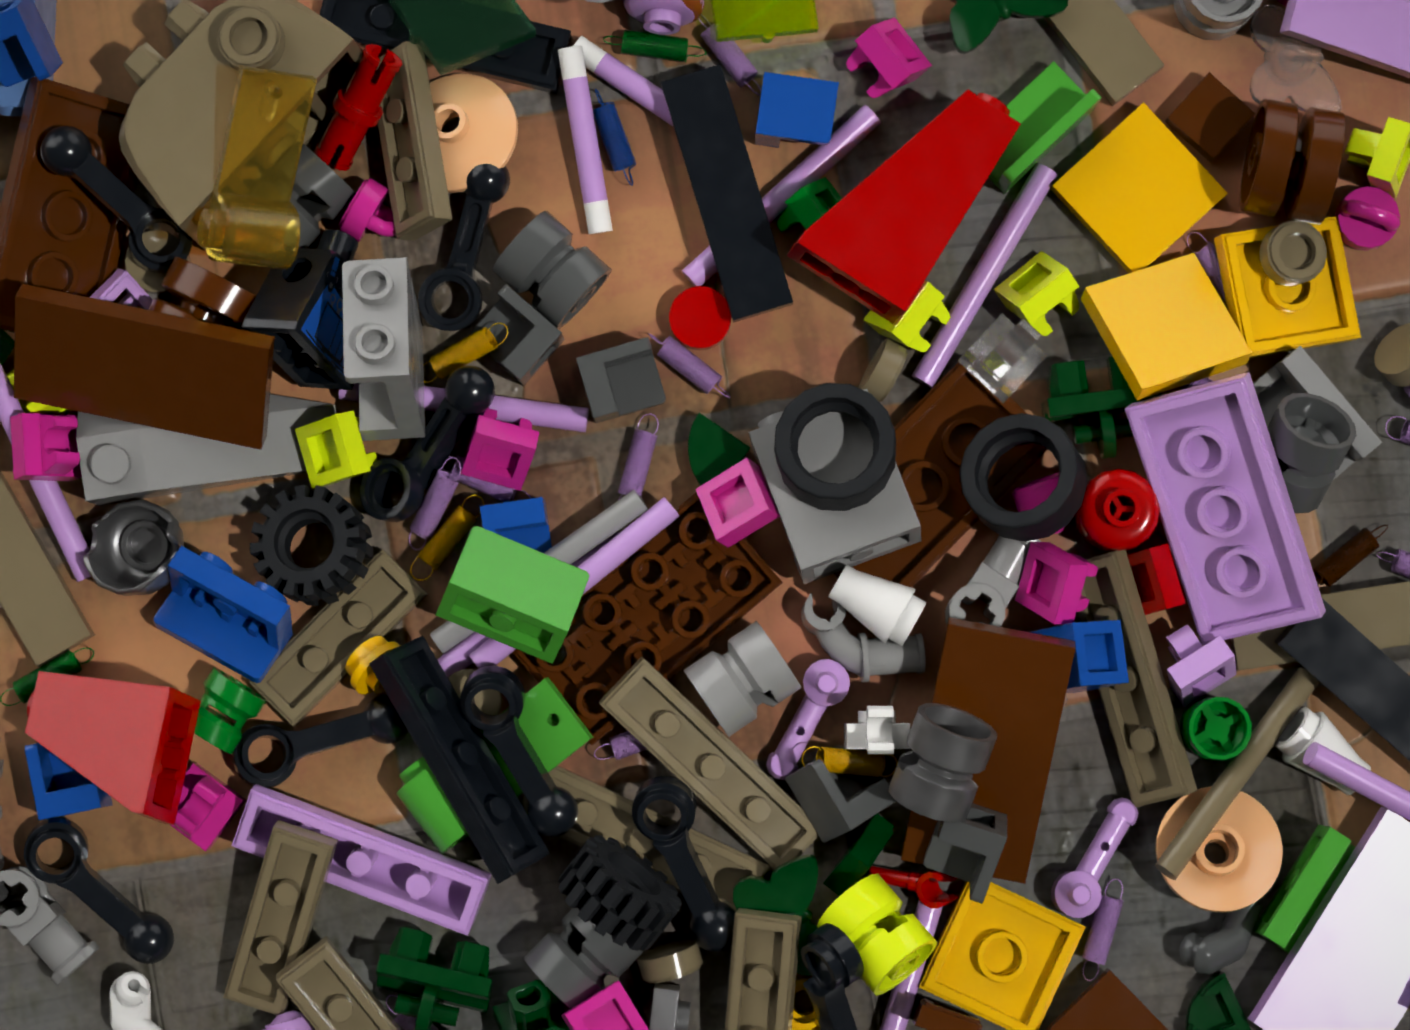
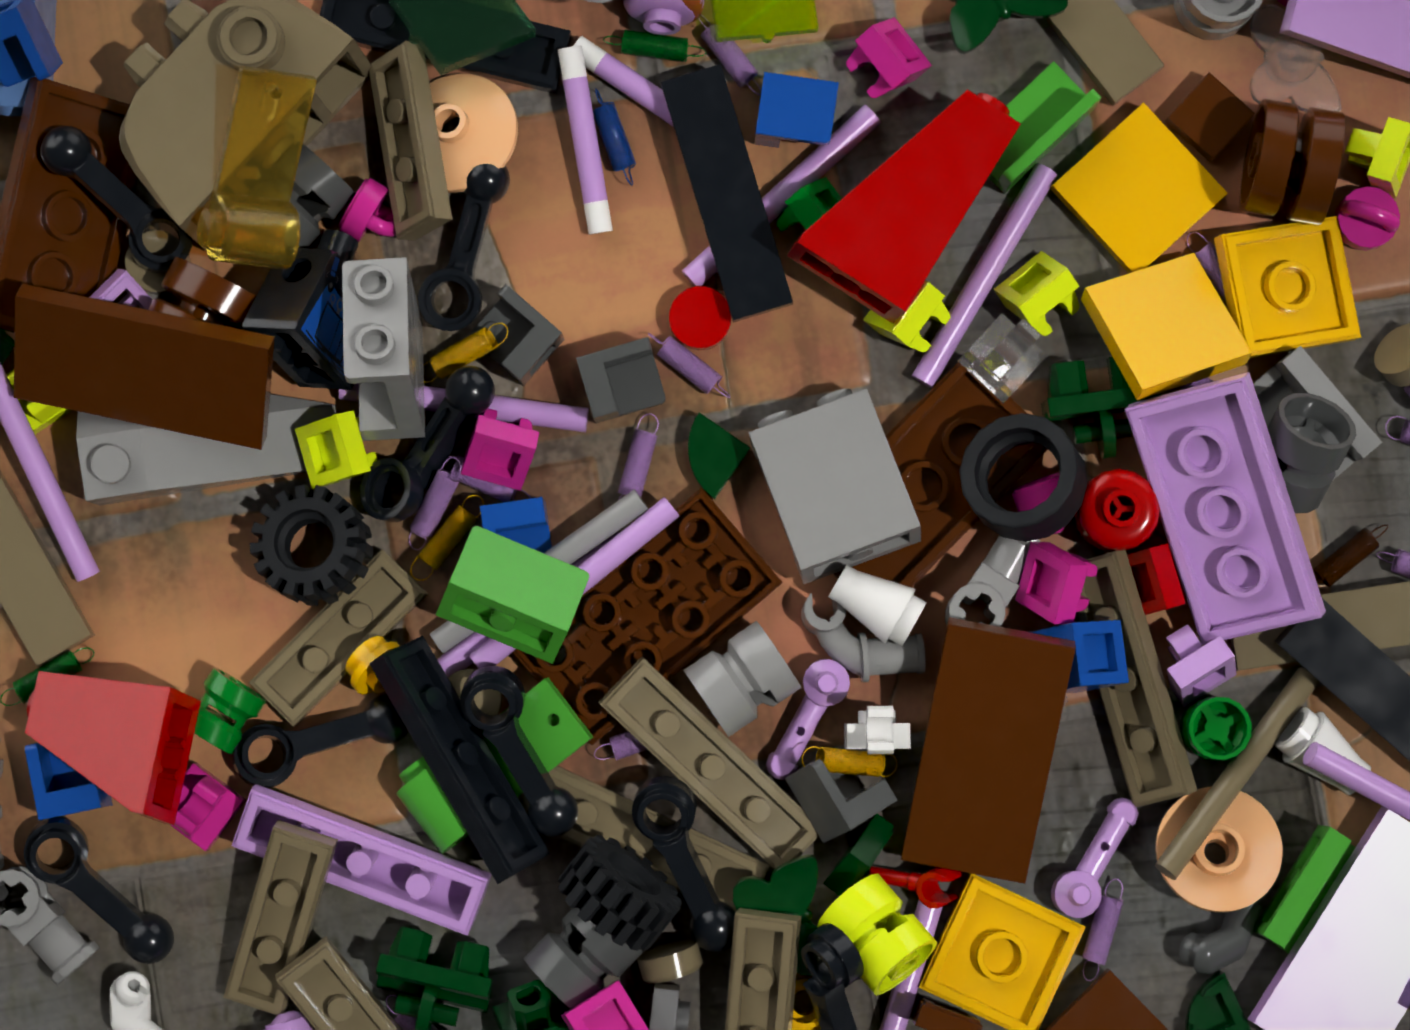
dark pink tile [10,413,82,481] -> none
flat silver hair [83,500,184,596] -> none
blue bracket [154,545,293,683] -> none
red pin [314,44,402,171] -> none
dark grey wheel [492,211,612,329] -> none
dark pink tile [695,458,780,548] -> none
black tyre [774,383,896,511] -> none
dark tan tile [858,338,908,402] -> none
flat silver wheel [889,703,997,822] -> none
dark grey panel [924,803,1007,904] -> none
dark tan tile [1259,221,1327,286] -> none

